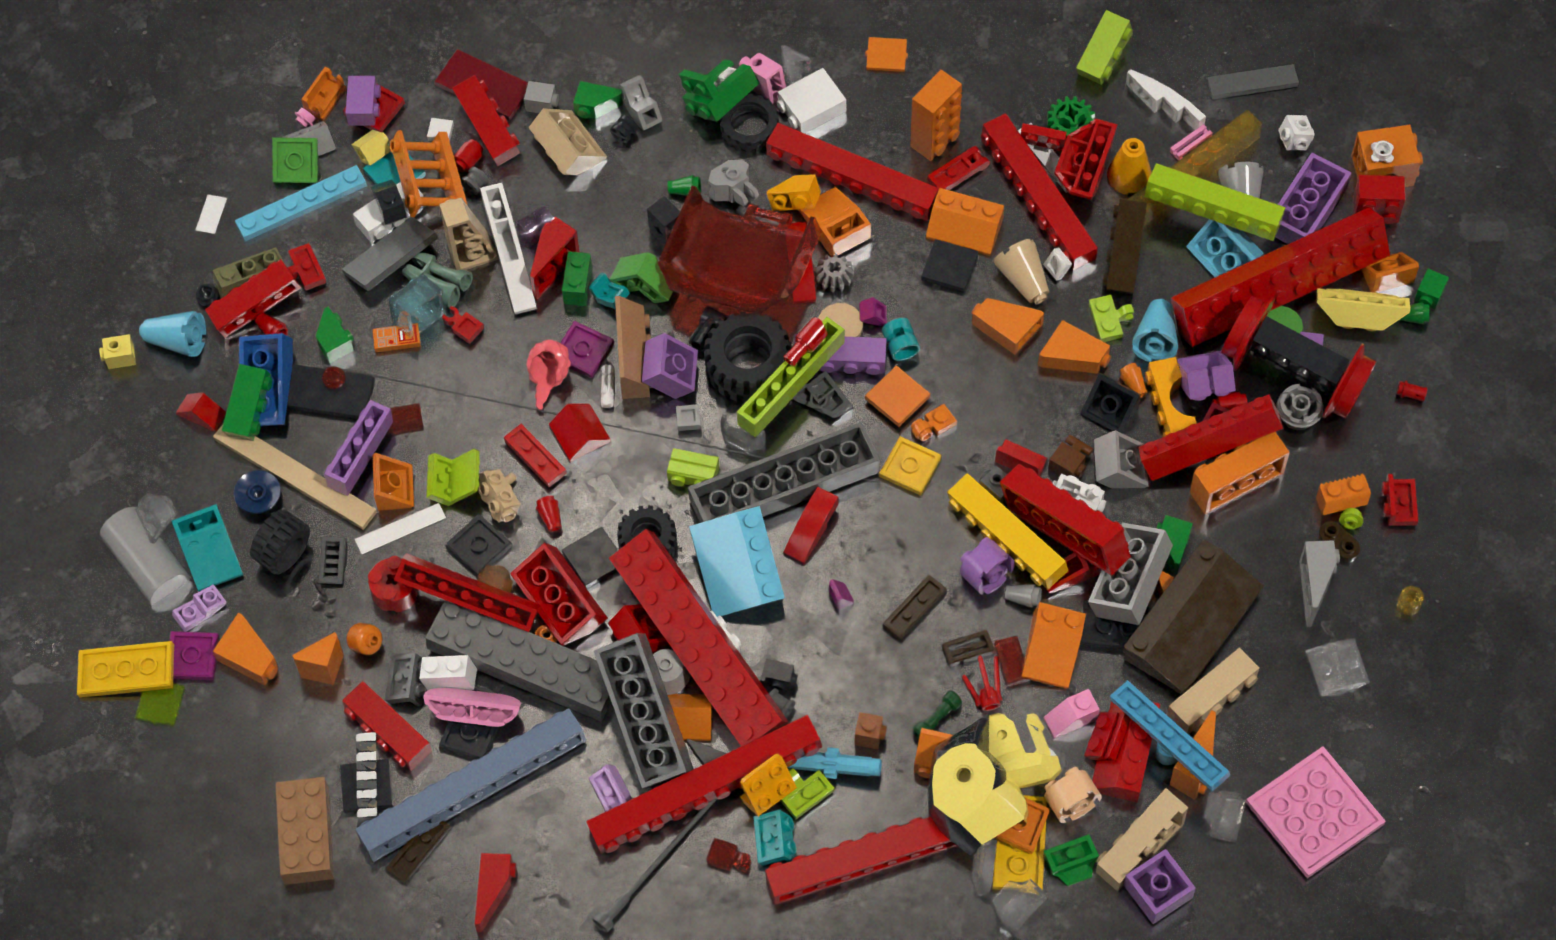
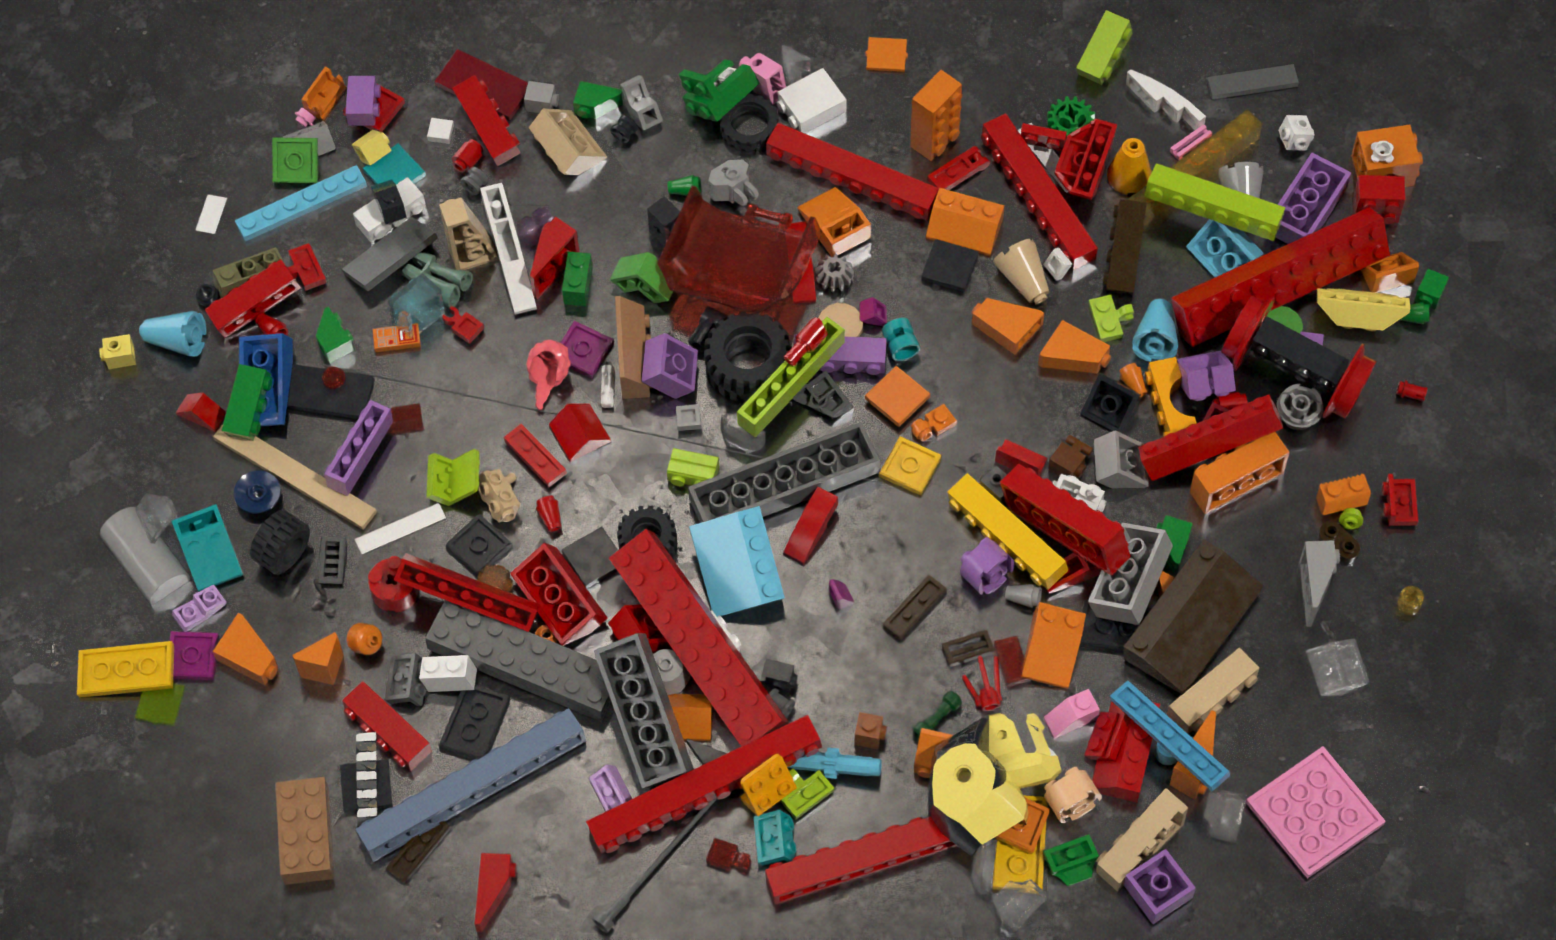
orange slope [373,453,414,511] -> none
orange fence [390,130,467,217] -> none
bright pink brick [424,688,521,727] -> none
teal bracket [589,273,630,309] -> none
light orange slope [767,174,821,211] -> none

